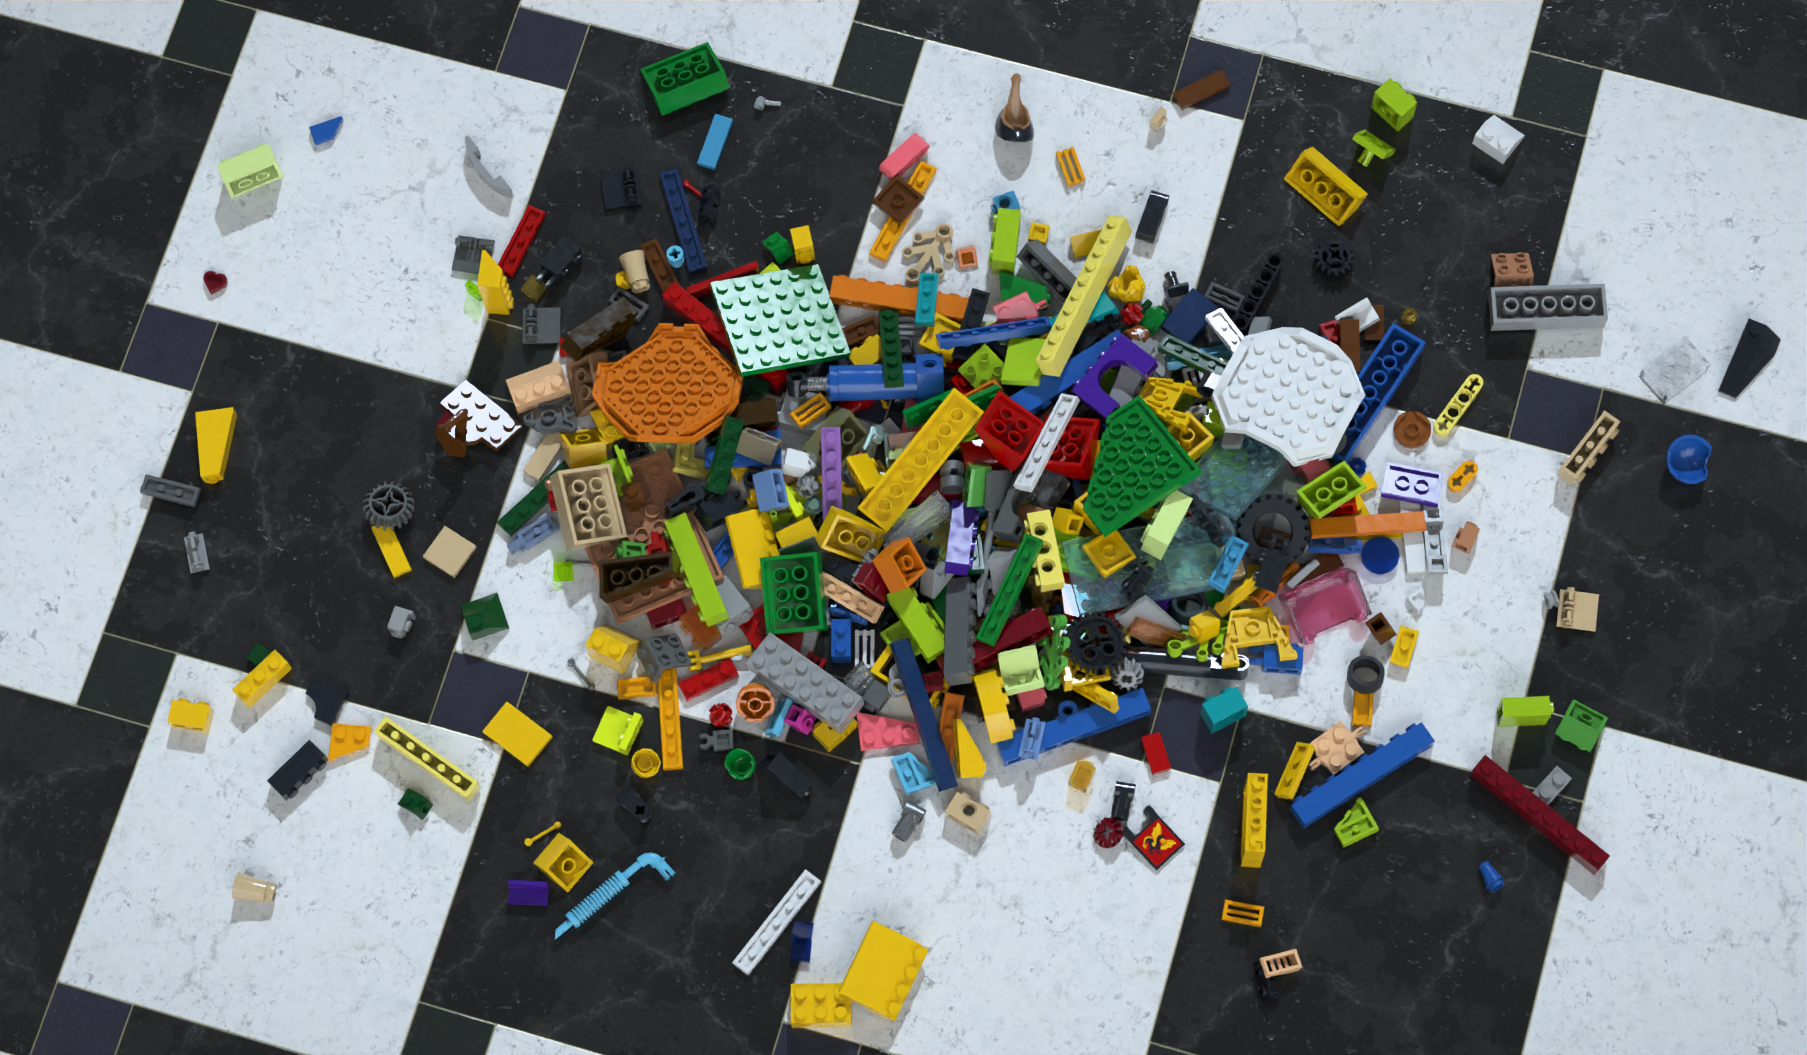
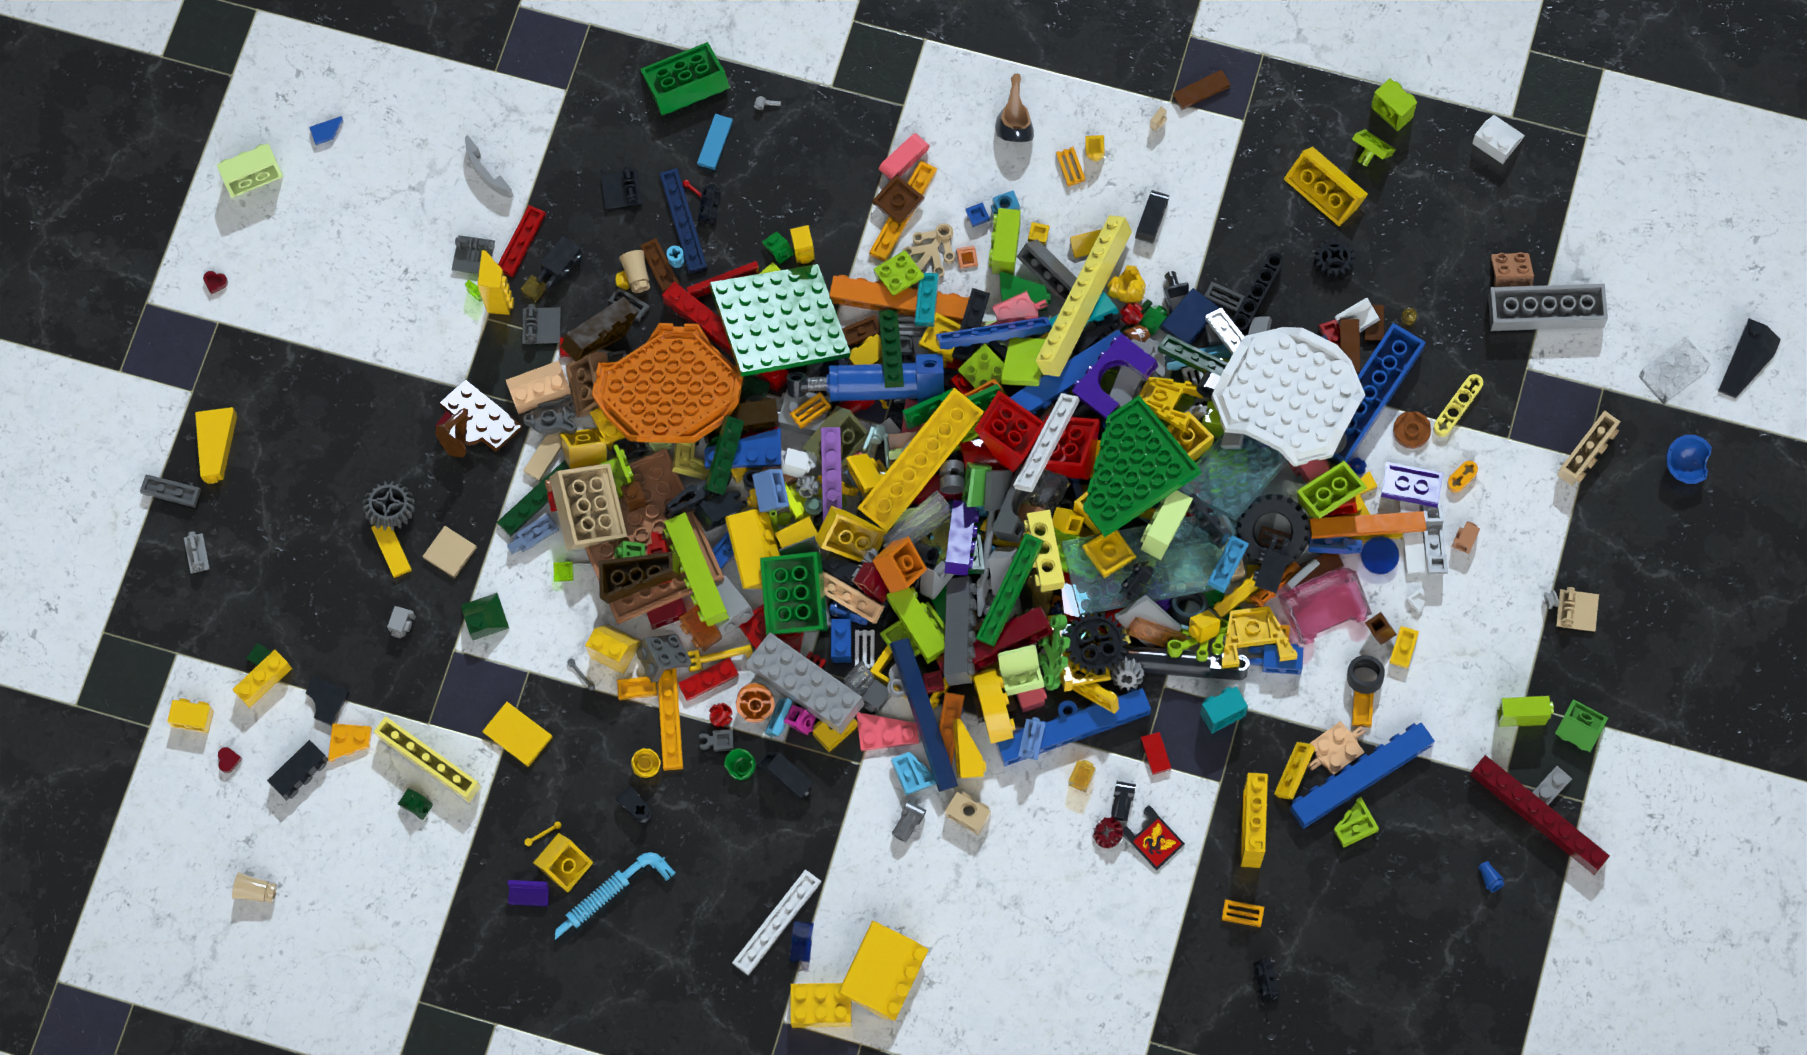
neon yellow bracket [593,706,644,756] -> none
dark tan panel [736,427,783,466] -> none
light nougat slope [1259,949,1303,978] -> none
none -> dark red tile [218,747,242,773]
none -> lime bracket [873,250,924,296]
none -> blue plate [965,202,990,228]
none -> yellow plate [1085,135,1105,162]

